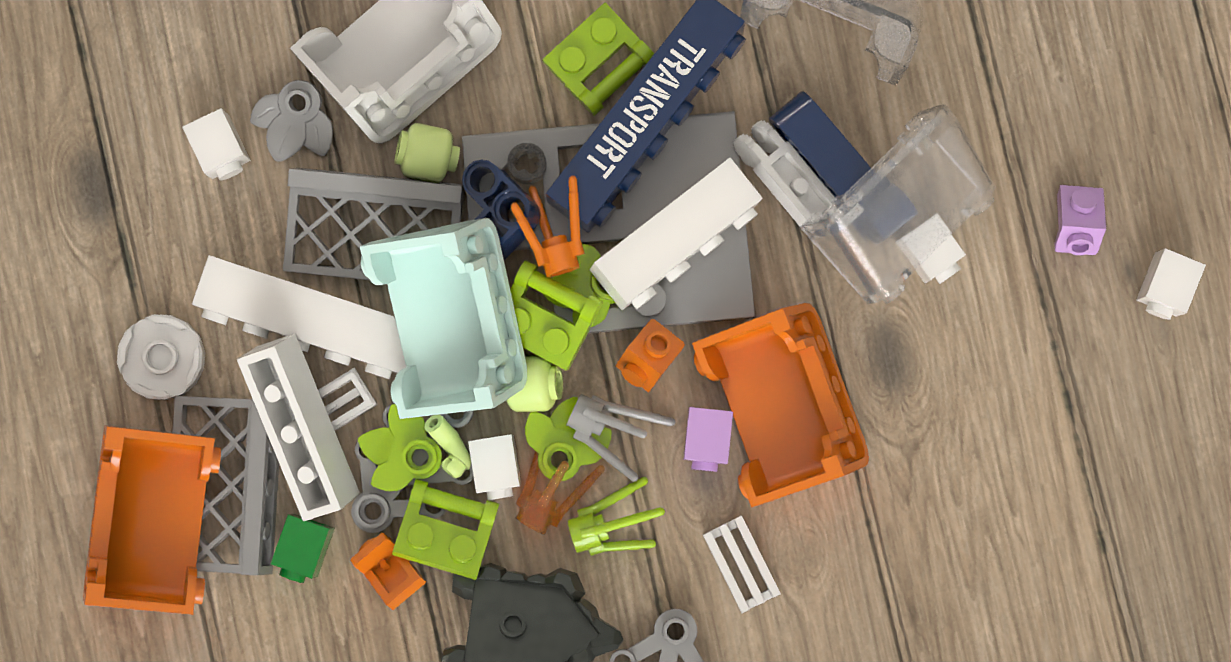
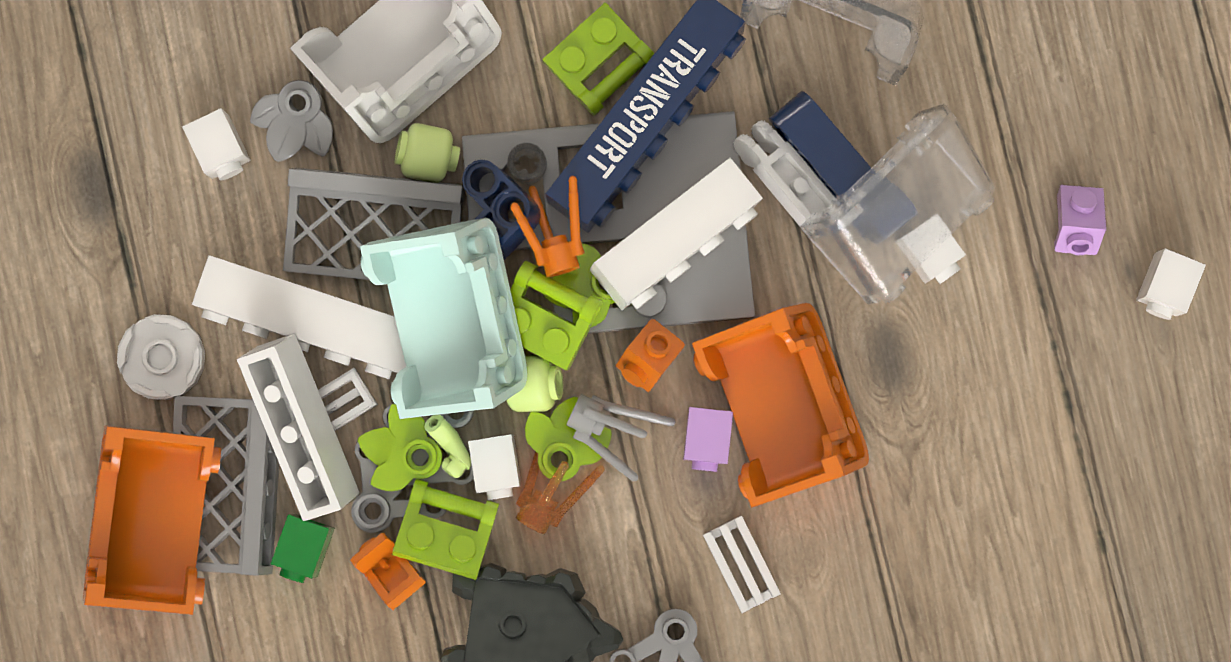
lime plant [568,477,665,556] -> none

